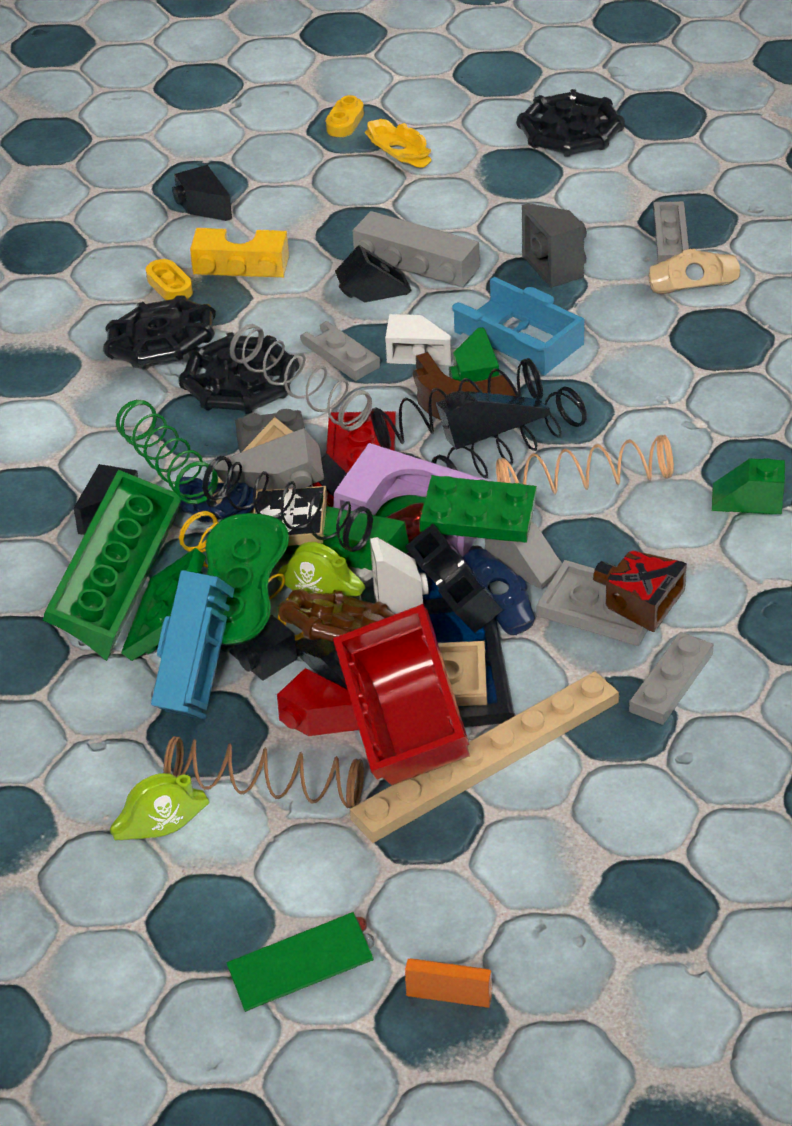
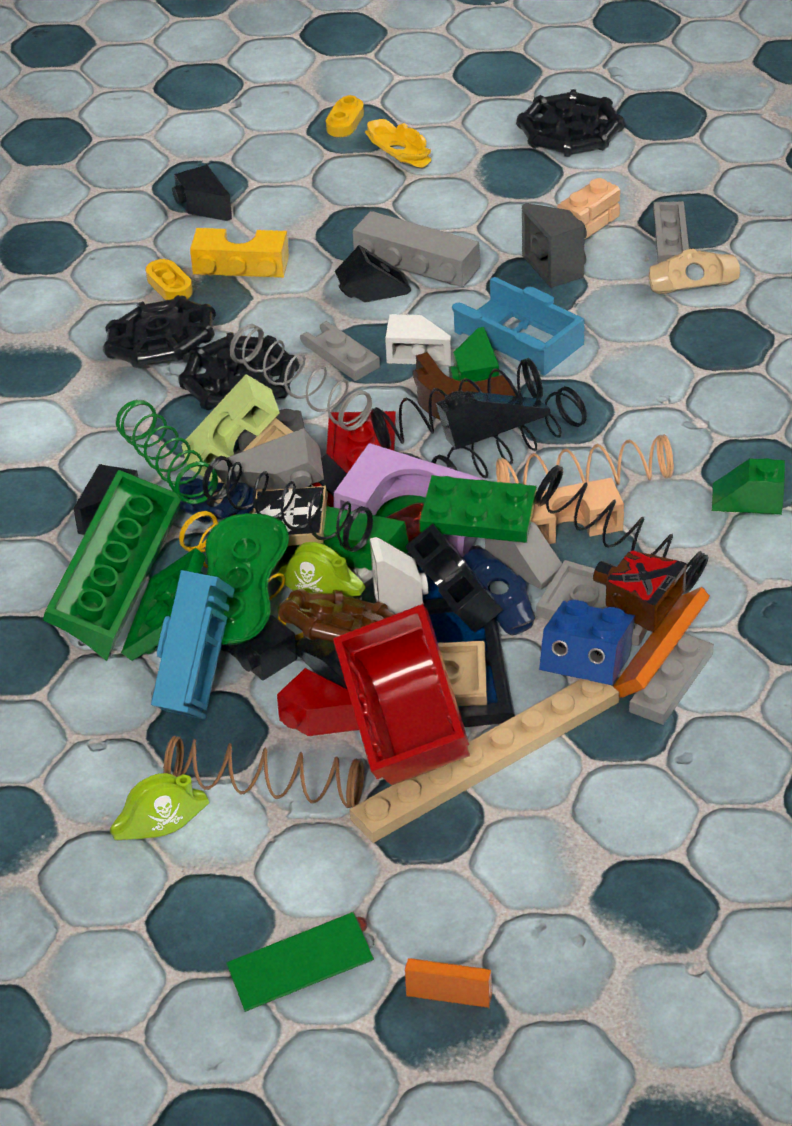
none -> yellowish green arch [181,374,280,481]
none -> light nougat arch [531,478,624,544]
none -> black piece [535,465,709,594]
none -> blue piece [539,600,635,685]
none -> light nougat brick [557,178,620,240]
none -> orange tile [613,587,710,698]

